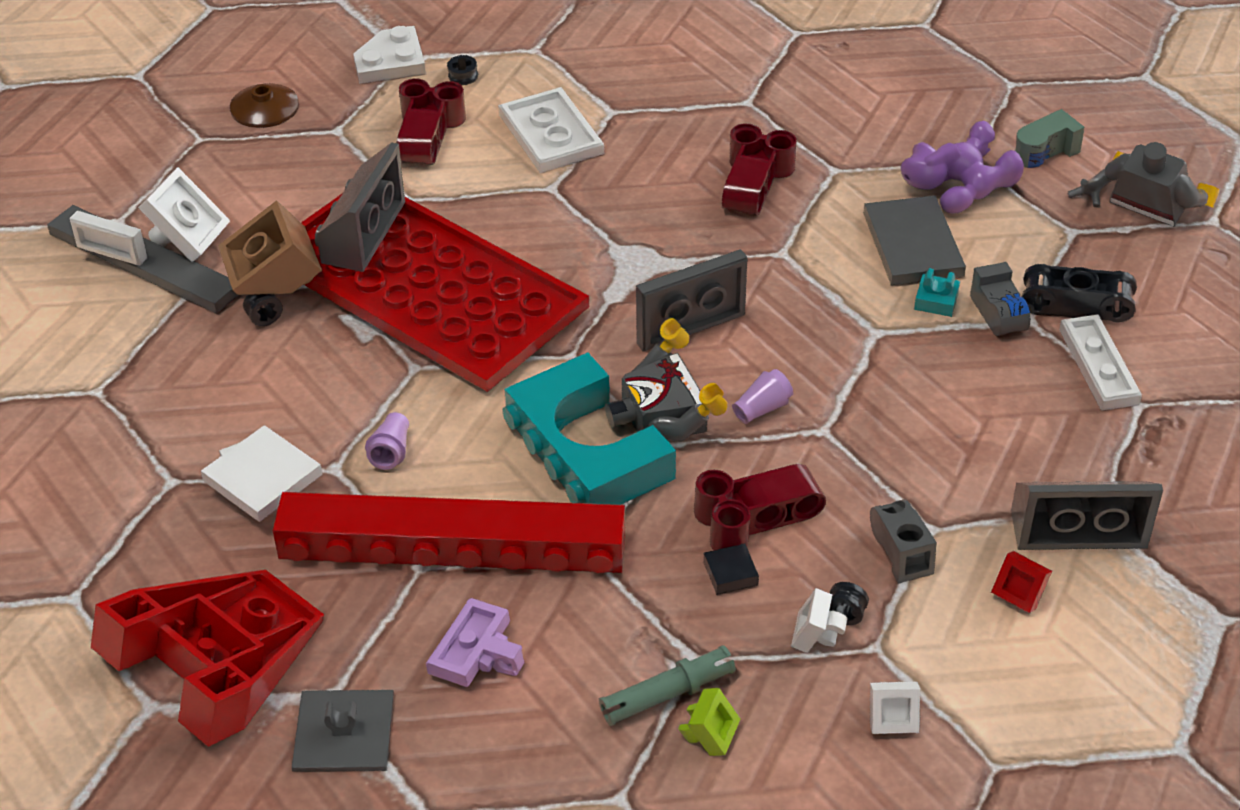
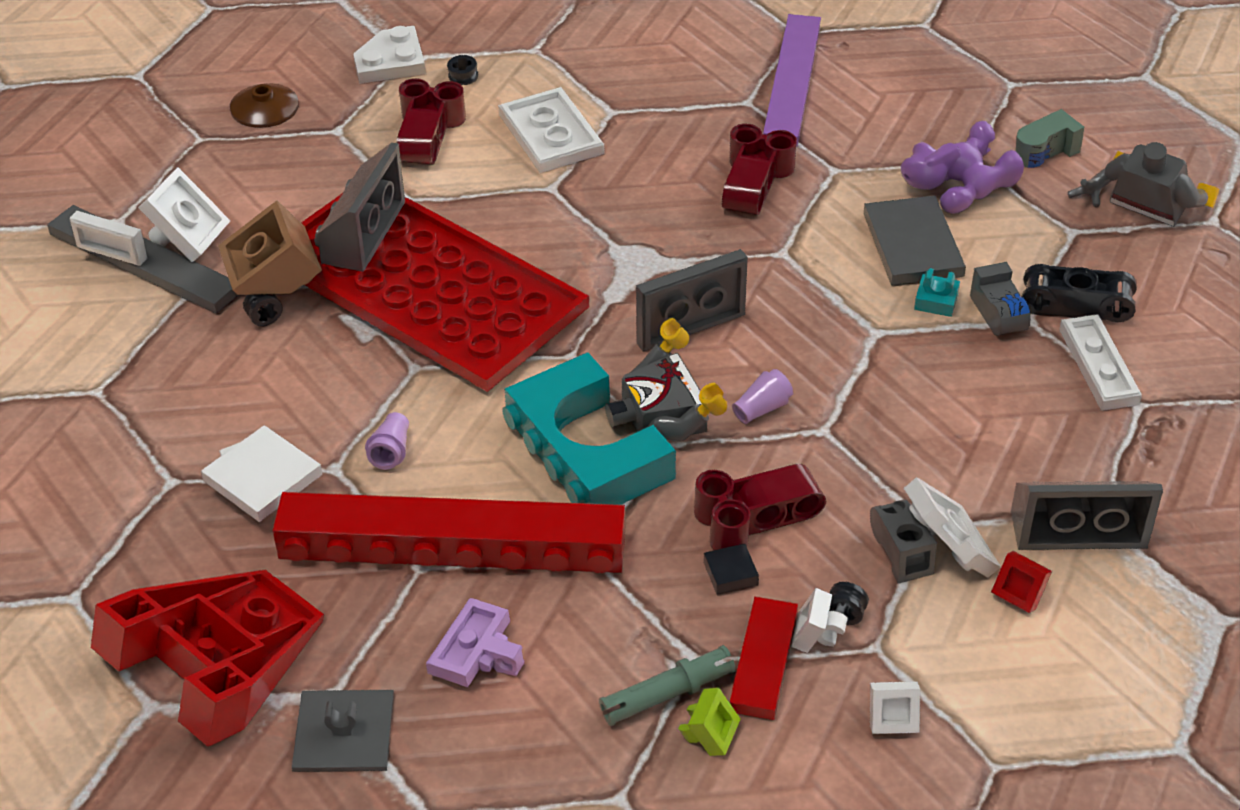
none -> red tile [729,596,798,720]
none -> medium lavender tile [763,14,821,147]
none -> white plate [904,477,1001,578]

